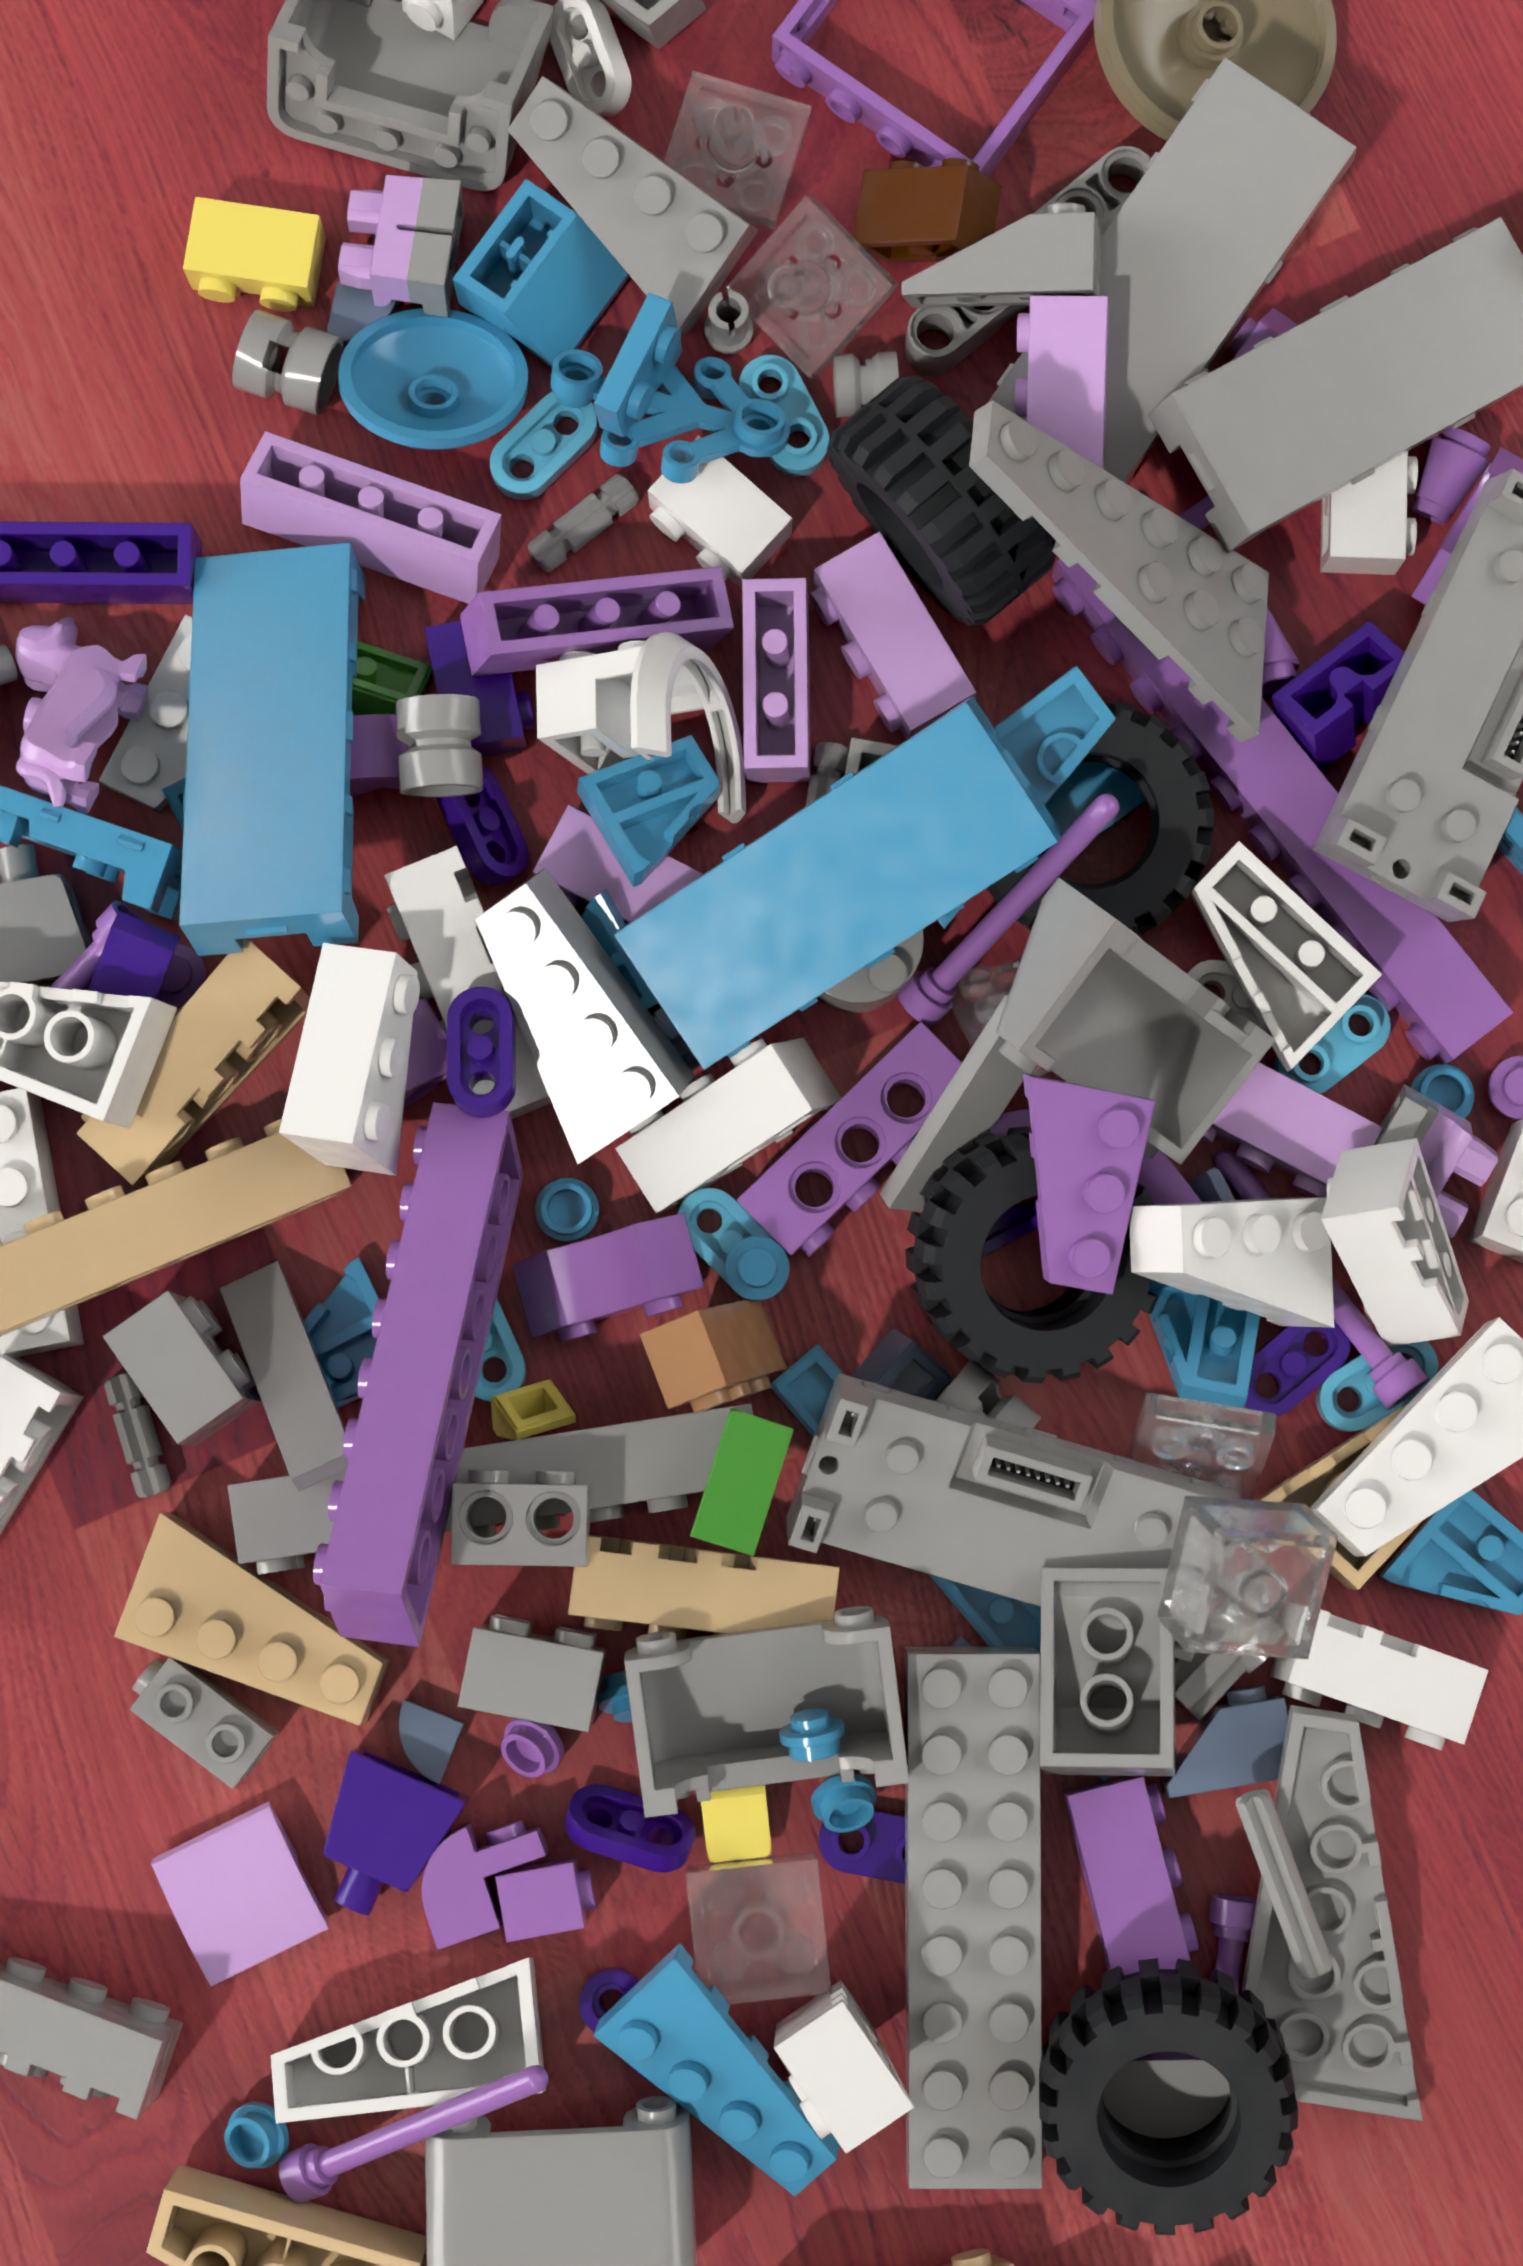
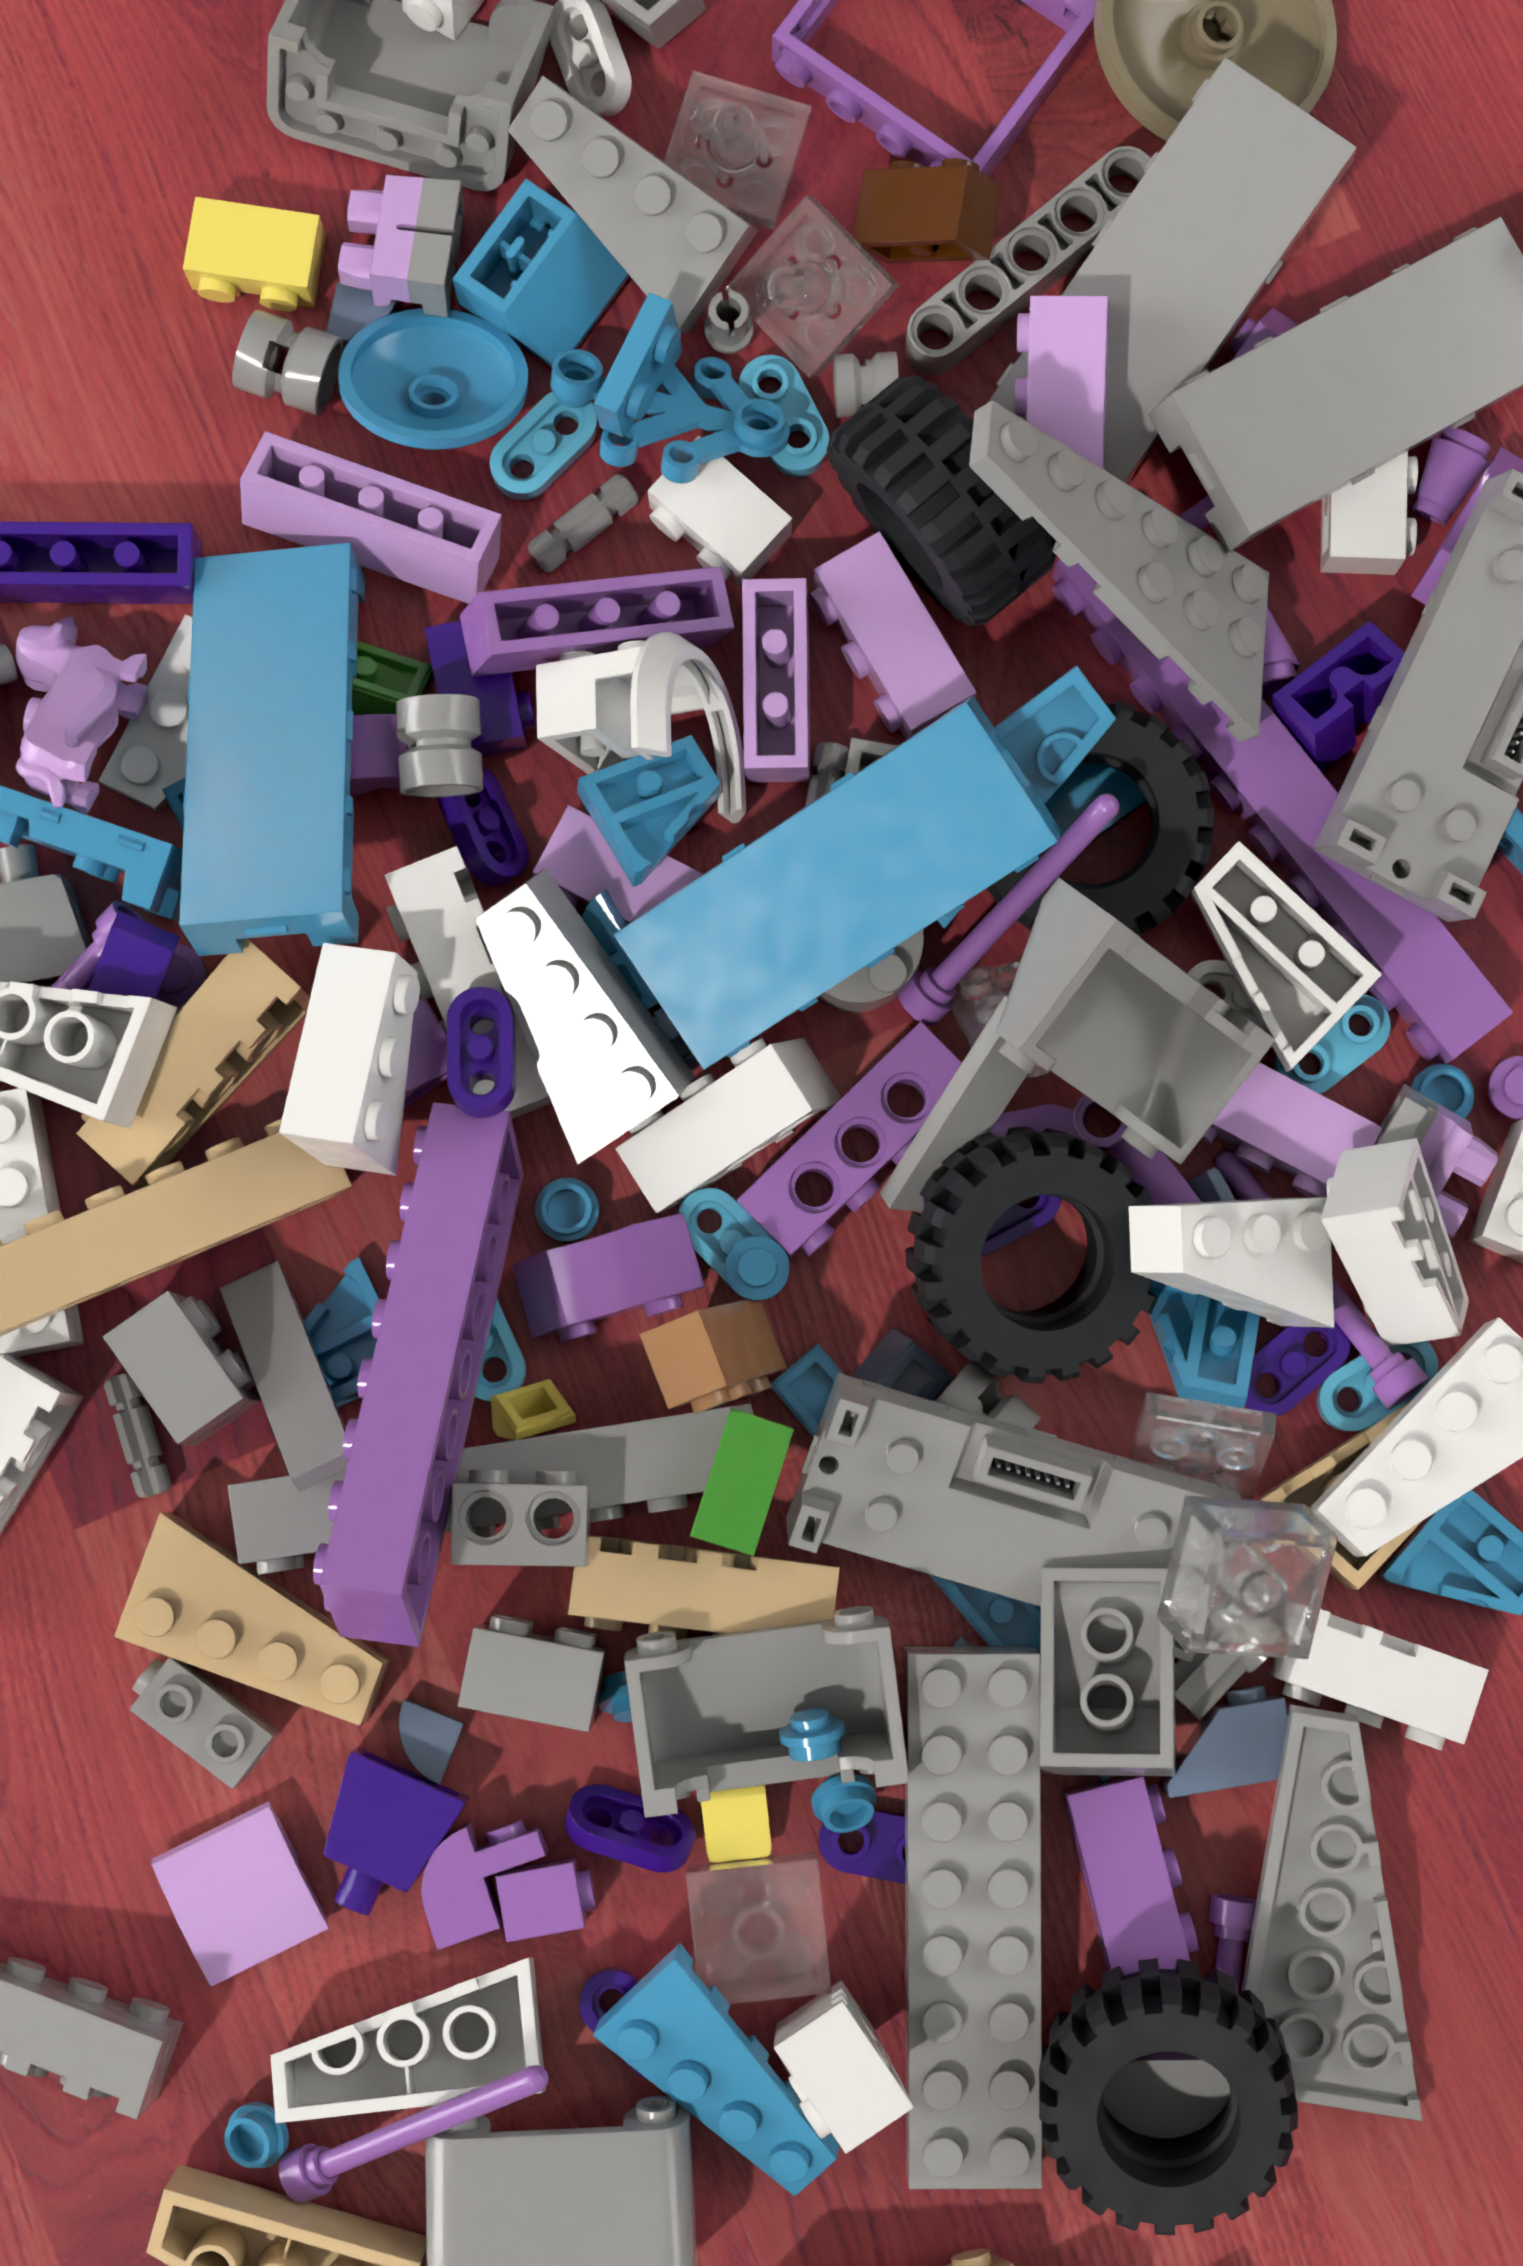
medium lavender plate [501,1718,564,1778] -> none
light grey slope [901,203,1101,308] -> none
medium lavender wing [1023,1073,1155,1295] -> none
light grey axle [1236,1788,1333,1979] -> none

